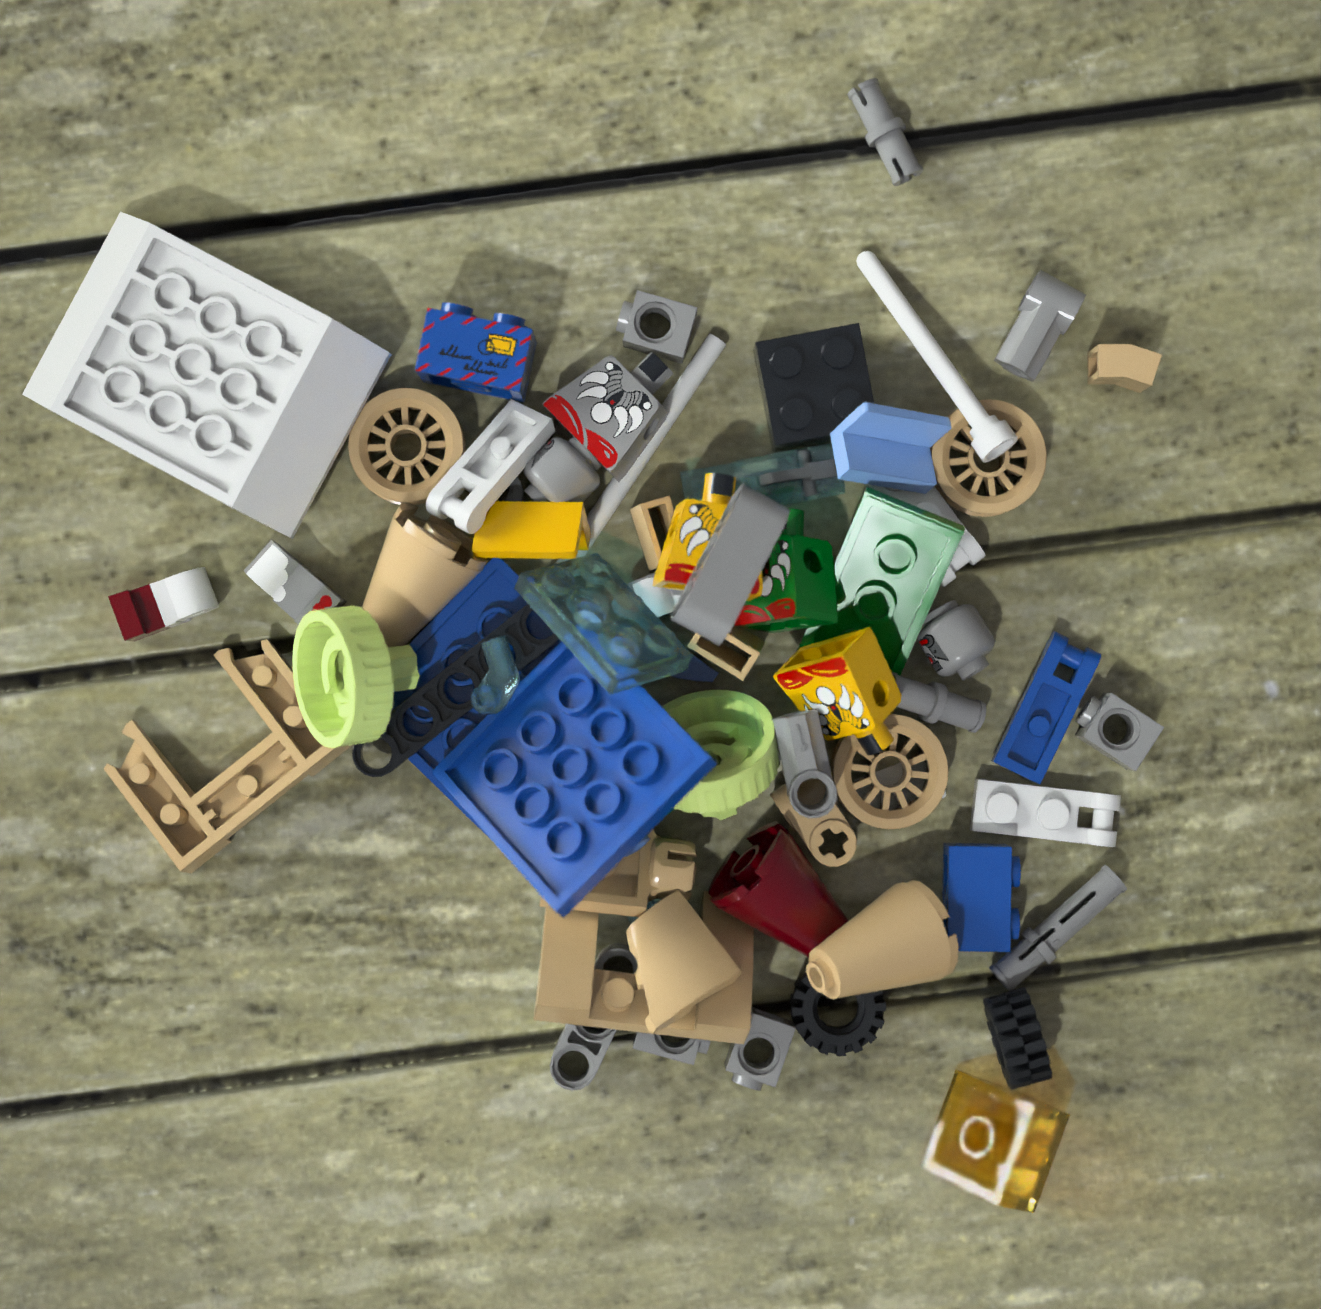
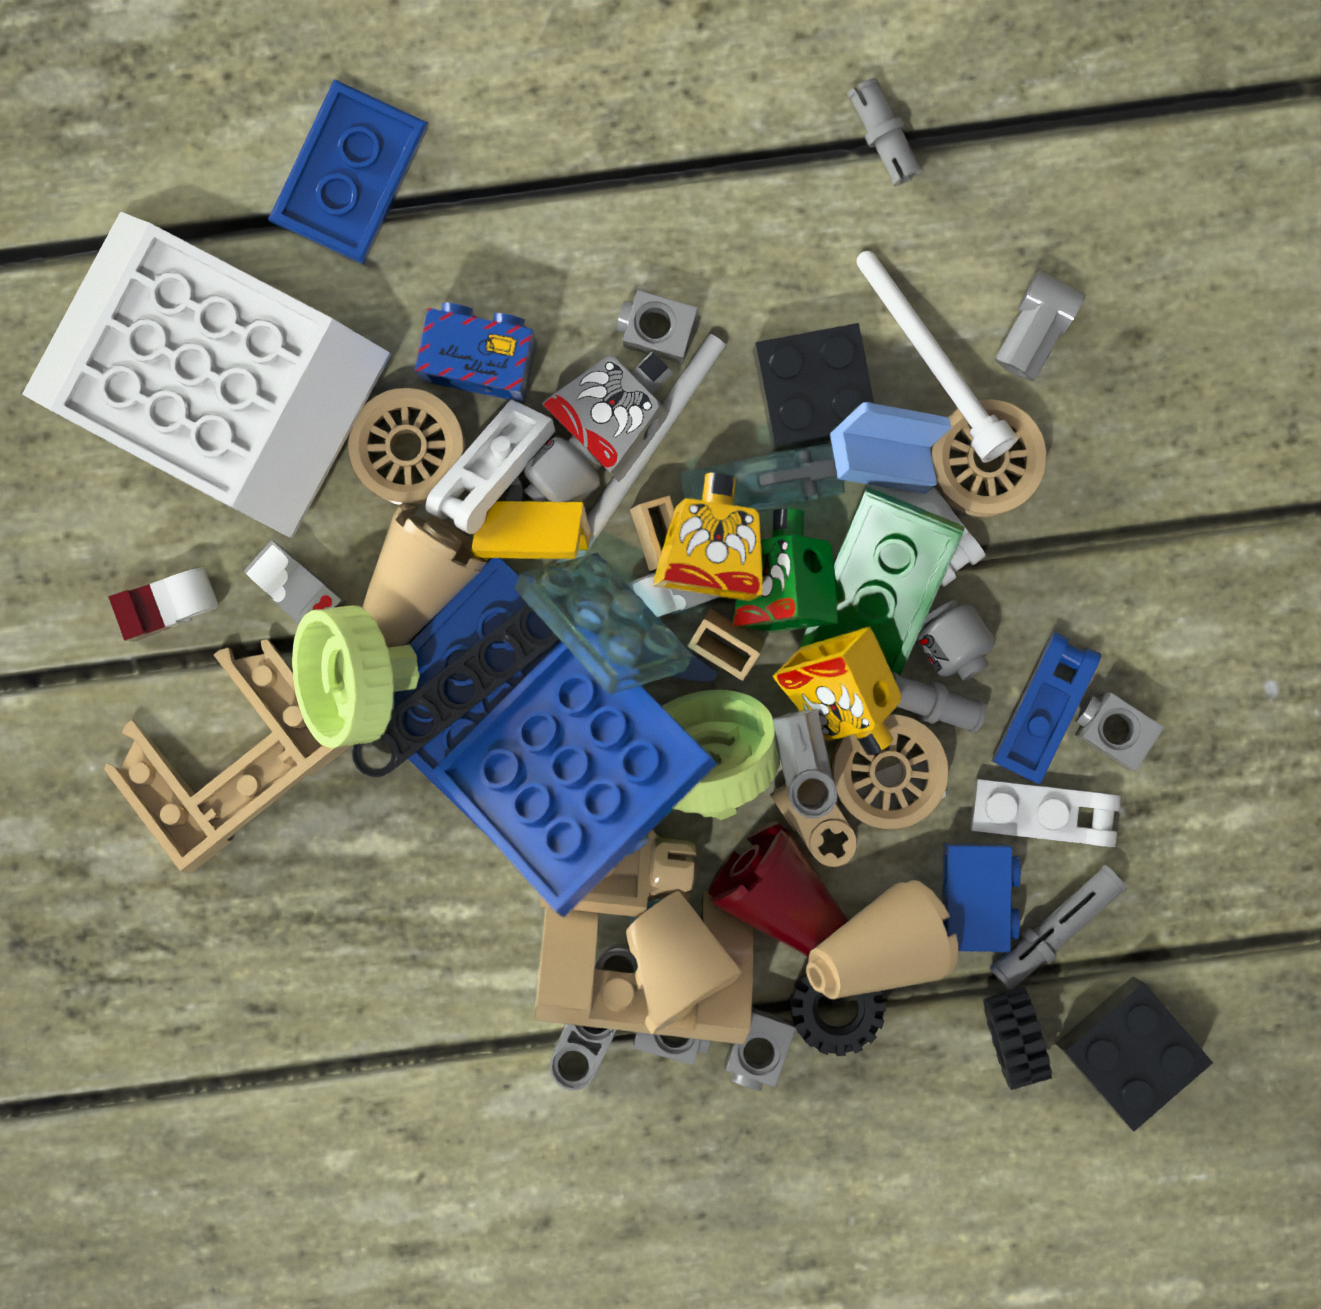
clear light blue arm [471,635,520,714] -> none
light grey beam [671,483,790,645] -> none
clear yellow slope [920,1070,1070,1213] -> none
tan piece [1087,344,1162,393] -> none
none -> blue tile [268,79,429,266]
none -> black brick [1055,976,1213,1132]

